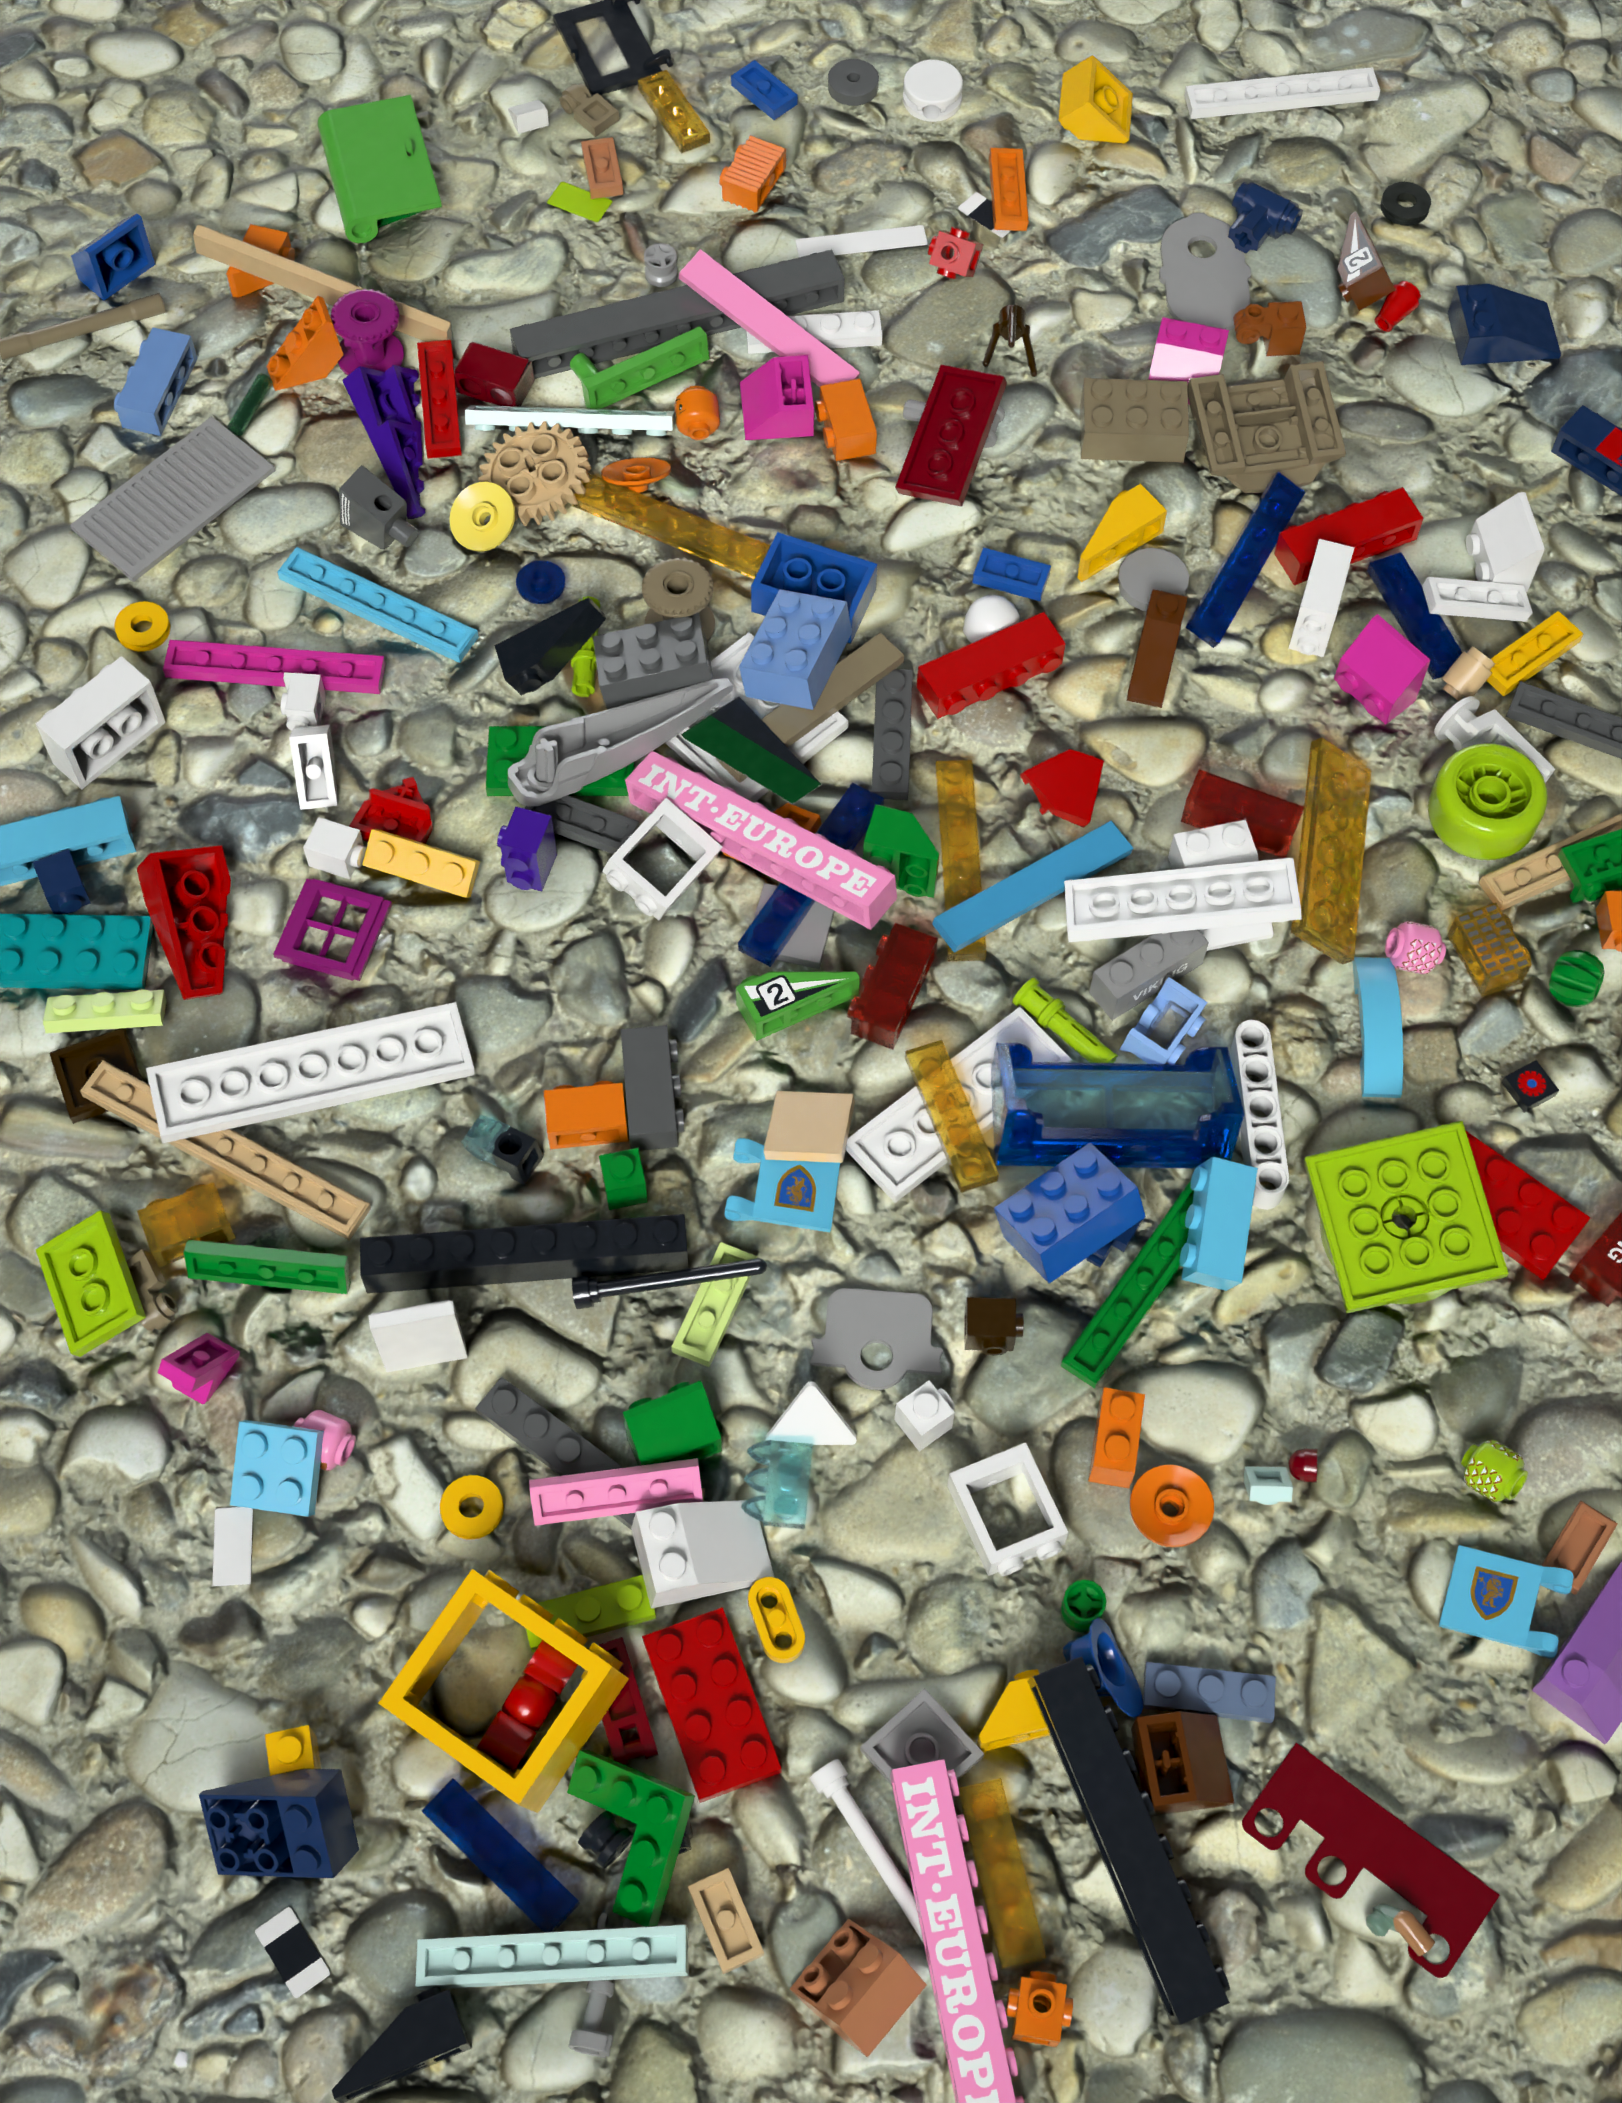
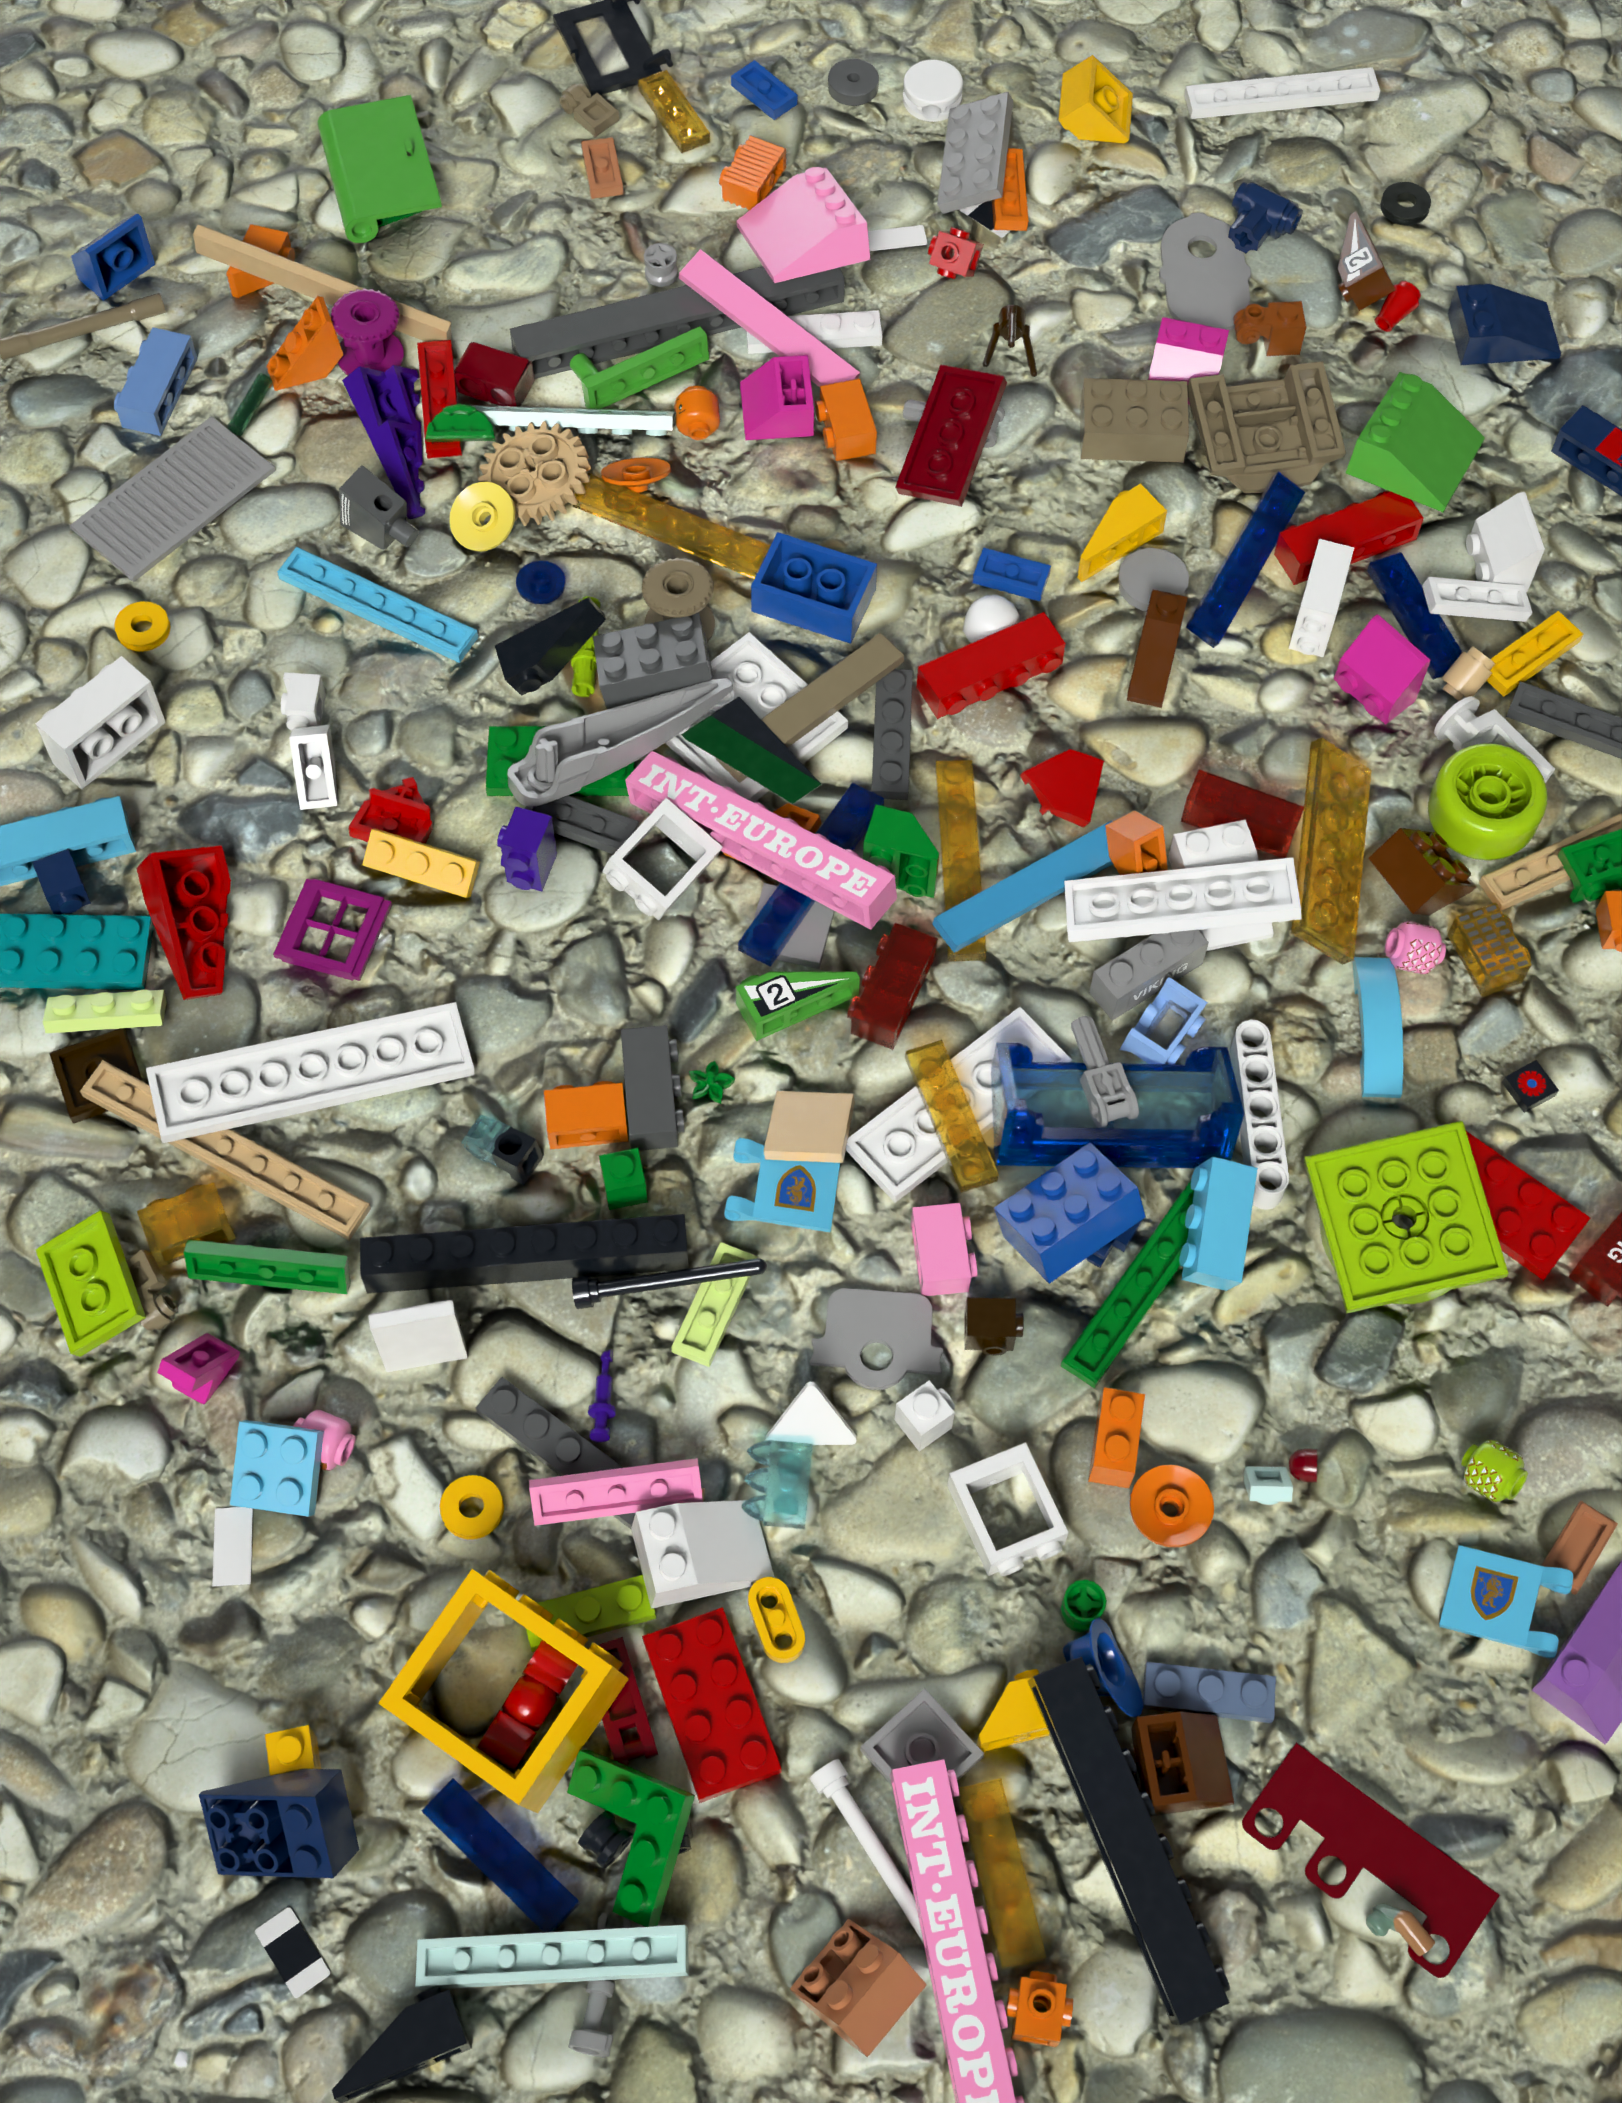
dark pink plate [163,640,386,694] -> none
white brick [303,817,366,879] -> none
white slope [508,100,549,134] -> none
lime sticker [547,182,612,222] -> none
green slope [623,1380,722,1466] -> none
tan plate [687,1868,764,1974] -> none
medium blue brick [739,589,852,710] -> none
lime pin [1012,977,1118,1074] -> none
green piece [1549,950,1605,1007] -> none
none -> green tile [425,404,496,442]
none -> dark purple piece [588,1349,616,1442]
none -> green plant [688,1061,735,1104]
none -> bright pink slope [736,167,871,283]
none -> bright pink brick [911,1203,977,1296]
none -> light grey plate [937,92,1013,214]
none -> light grey connector [1071,1016,1139,1128]
none -> orange slope [1105,810,1168,875]
none -> bright green slope [1346,372,1485,512]
none -> reddish brown slope [1368,828,1476,916]

